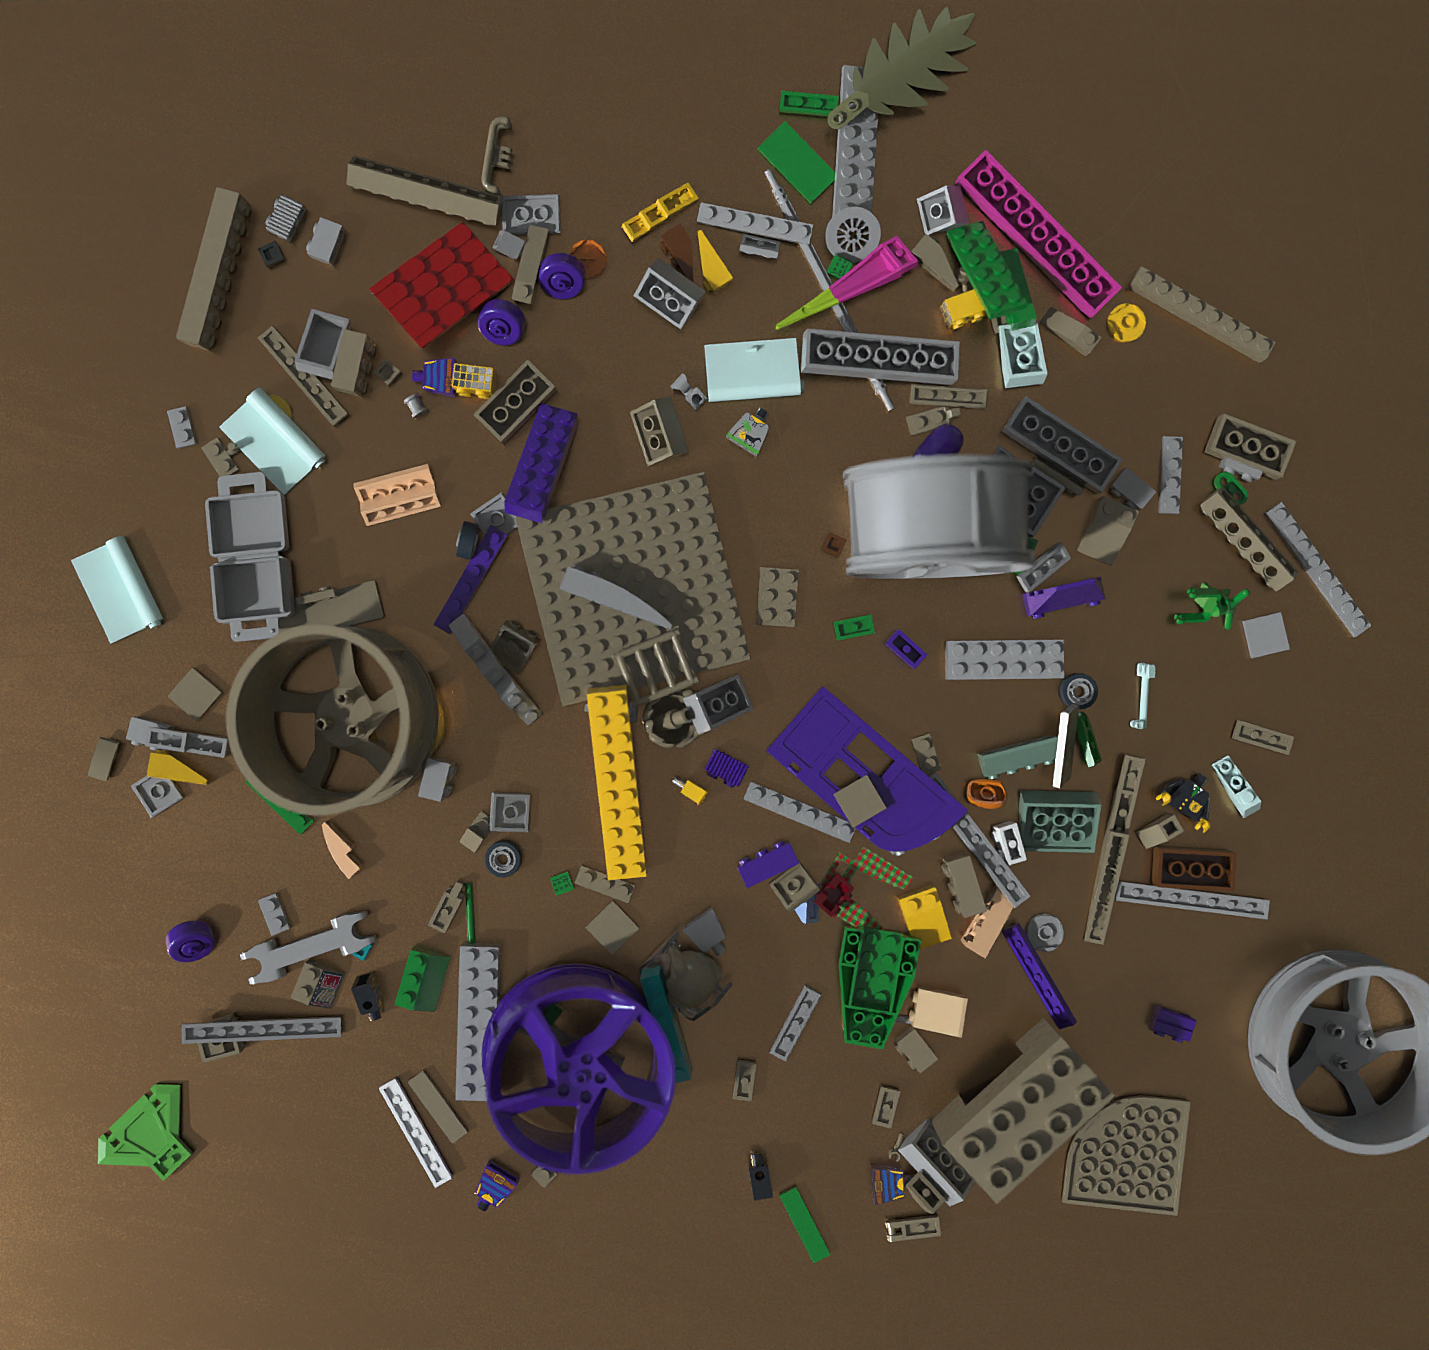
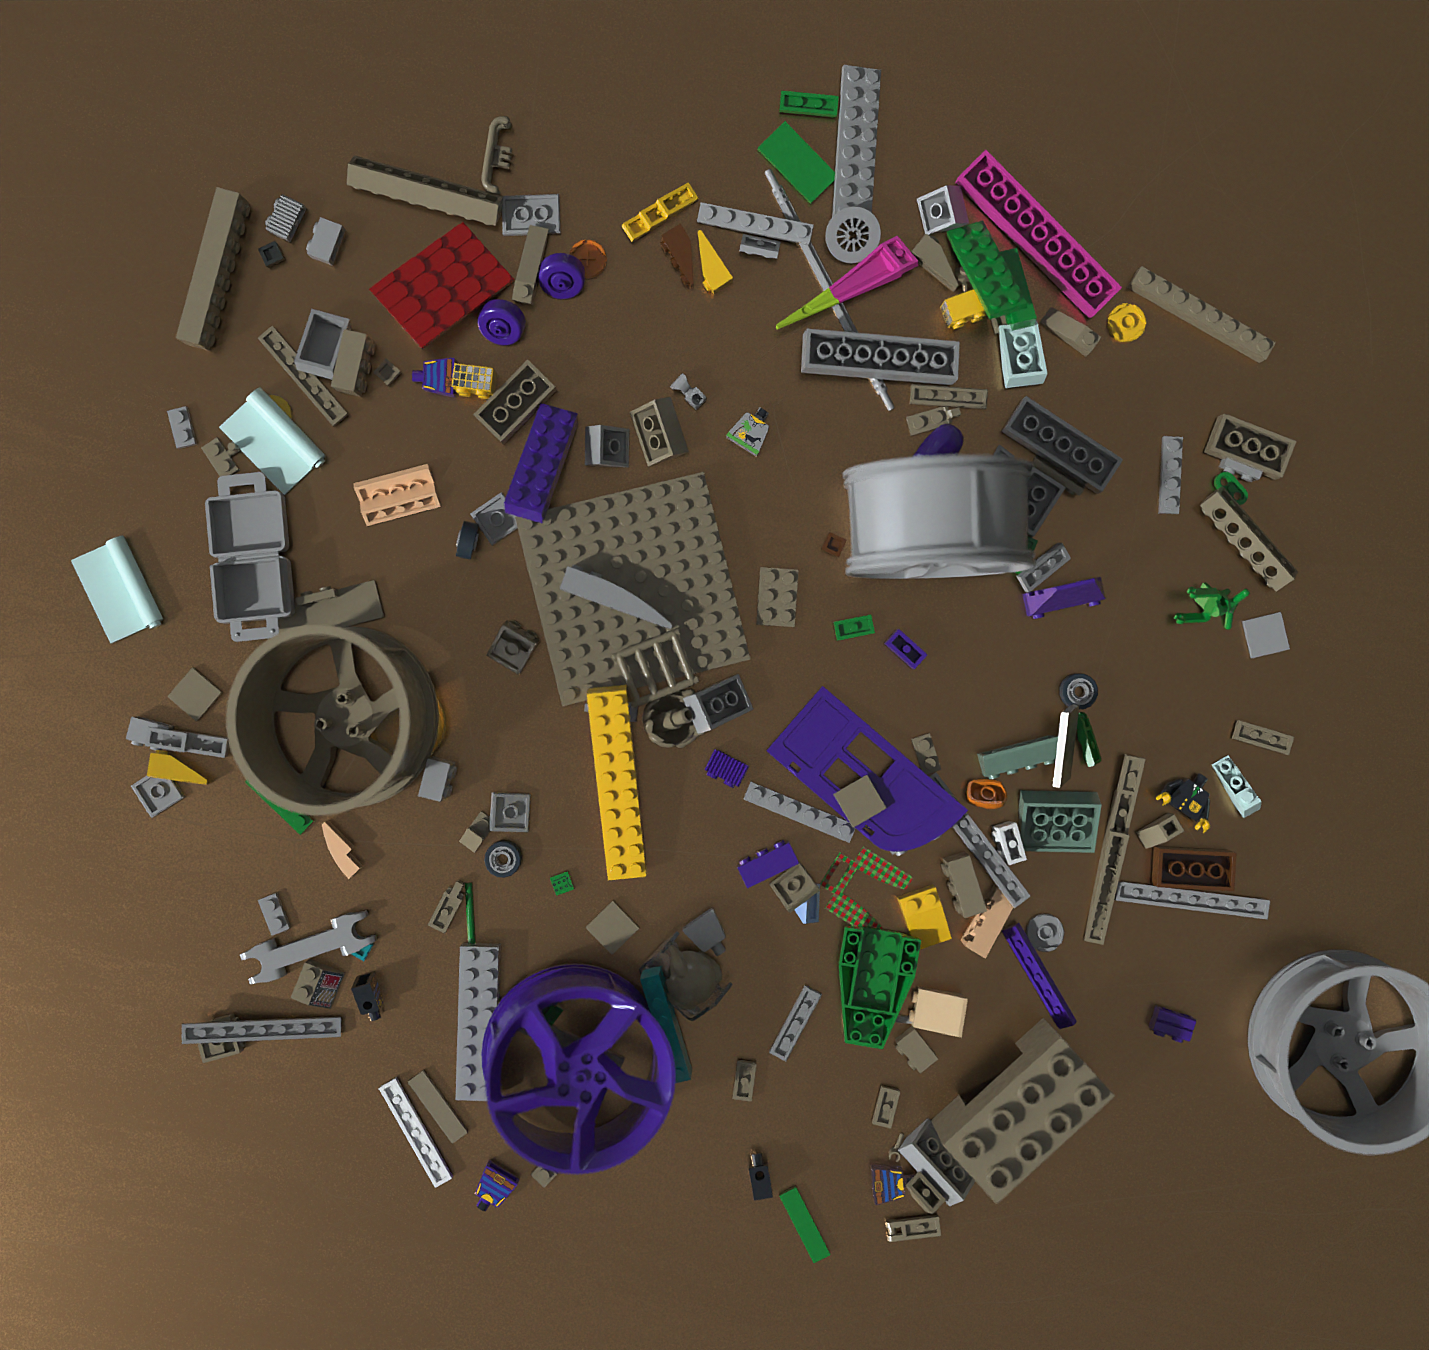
dark tan slope [88,737,119,781] -> none
bright green plate [98,1084,193,1181] -> none
dark purple wheel [165,920,215,962] -> none
green slope [394,946,451,1012] -> none
light grey bush [404,393,428,419] -> none
dark purple plate [433,525,508,634] -> none
light grey arch [449,613,543,725] -> none
light grey brick [492,230,525,259] -> none
dark tan plate [575,865,635,903] -> none
light grey brick [634,258,706,330] -> none
yellow piece [672,776,710,805] -> none
light aqua door [704,338,804,402] -> none
dark red cylinder [813,873,855,918] -> none
green tile [827,253,853,278] -> none
olive plant [828,7,976,129] -> none
light grey brick [945,640,1064,680] -> none
dark tan plate [1062,1096,1190,1216] -> none
dark tan slope [1076,496,1139,566] -> none
light grey brick [1108,467,1156,511] -> none
light aqua hinge [1130,662,1155,729] -> none
light grey plate [1264,502,1371,637] -> none
none -> light grey slope [585,425,629,467]

